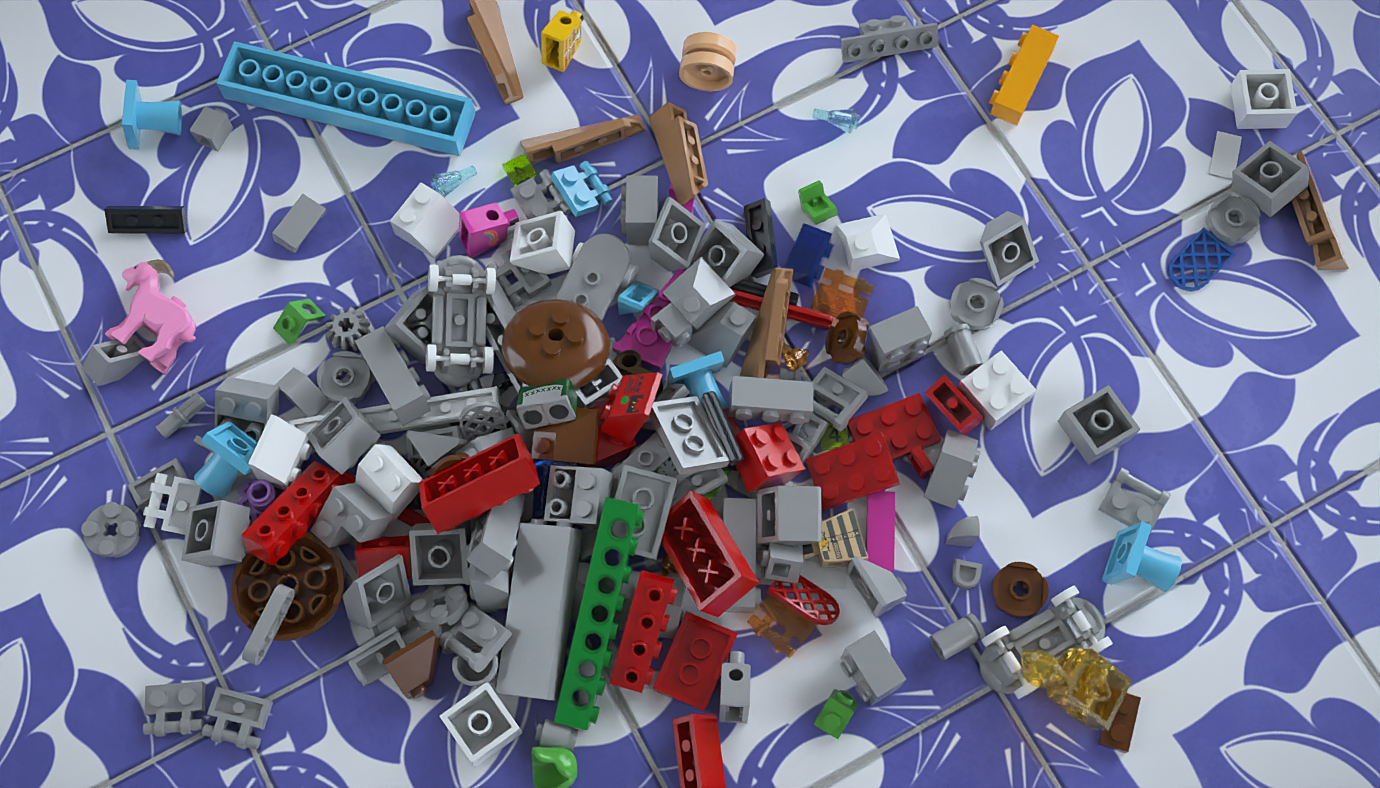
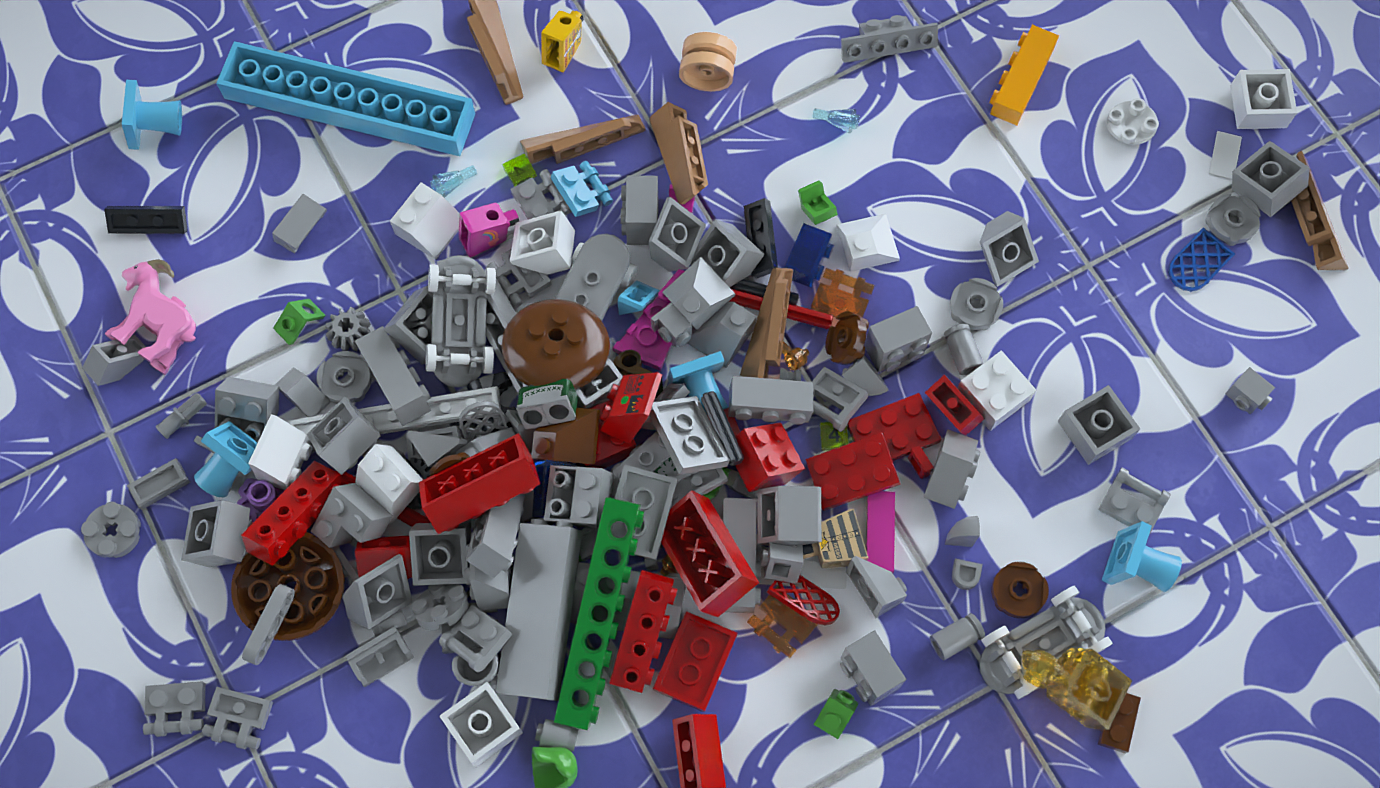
white plate [143,473,202,535] -> none
light grey brick [190,106,233,151] -> none
reddish brown slope [382,630,442,699] -> none
light grey torso [719,651,751,723] -> none
light grey slope [788,413,830,464] -> none
none -> white dish [1107,98,1159,145]
none -> light grey brick [1225,367,1275,414]

